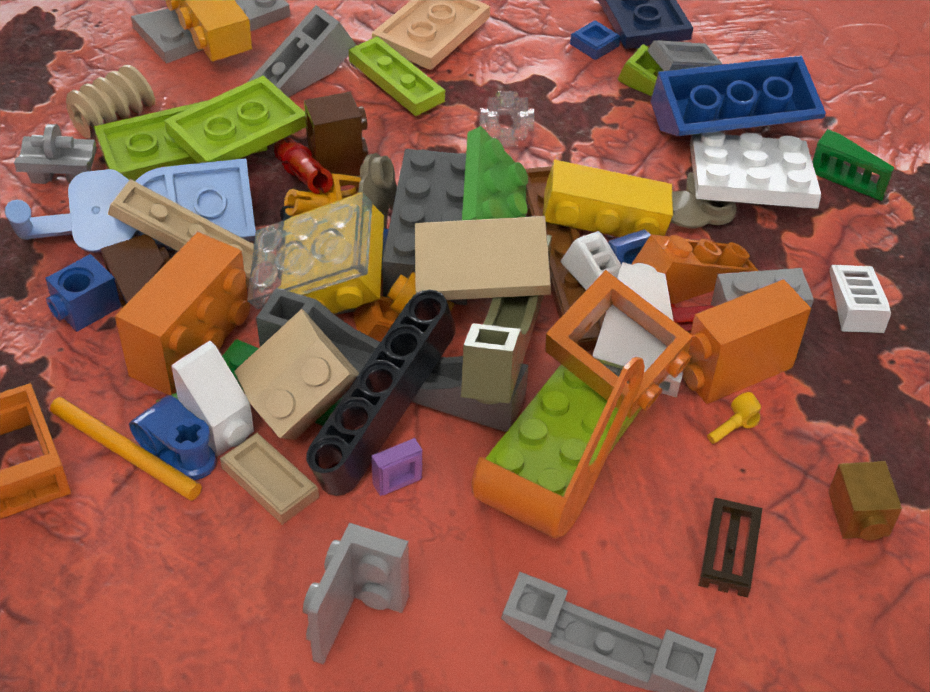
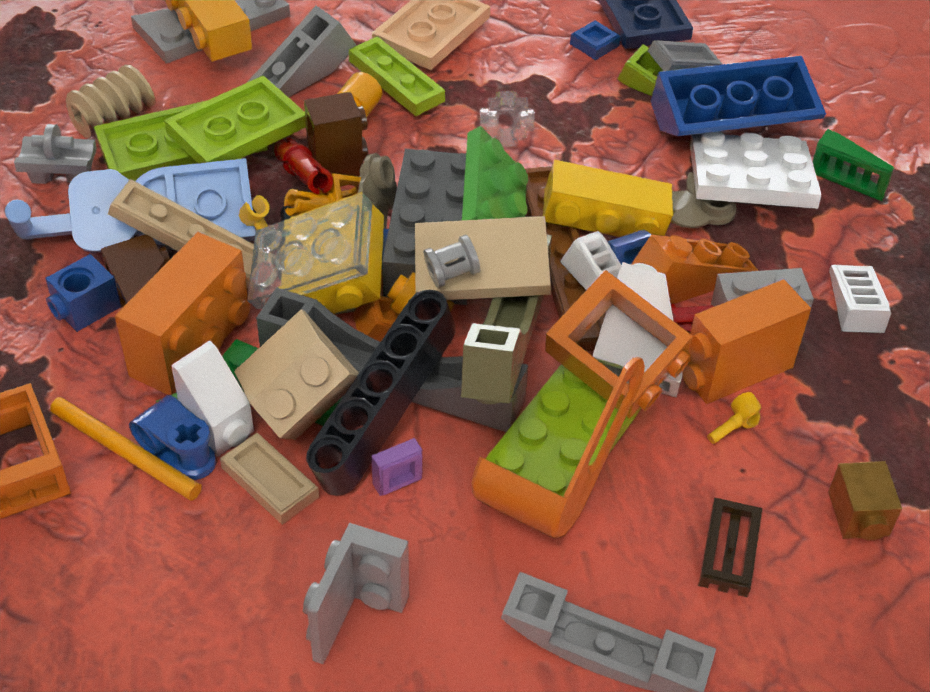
none -> yellow hand [239,195,278,254]
none -> light orange brick [337,72,383,117]
none -> light grey bush [423,235,480,288]

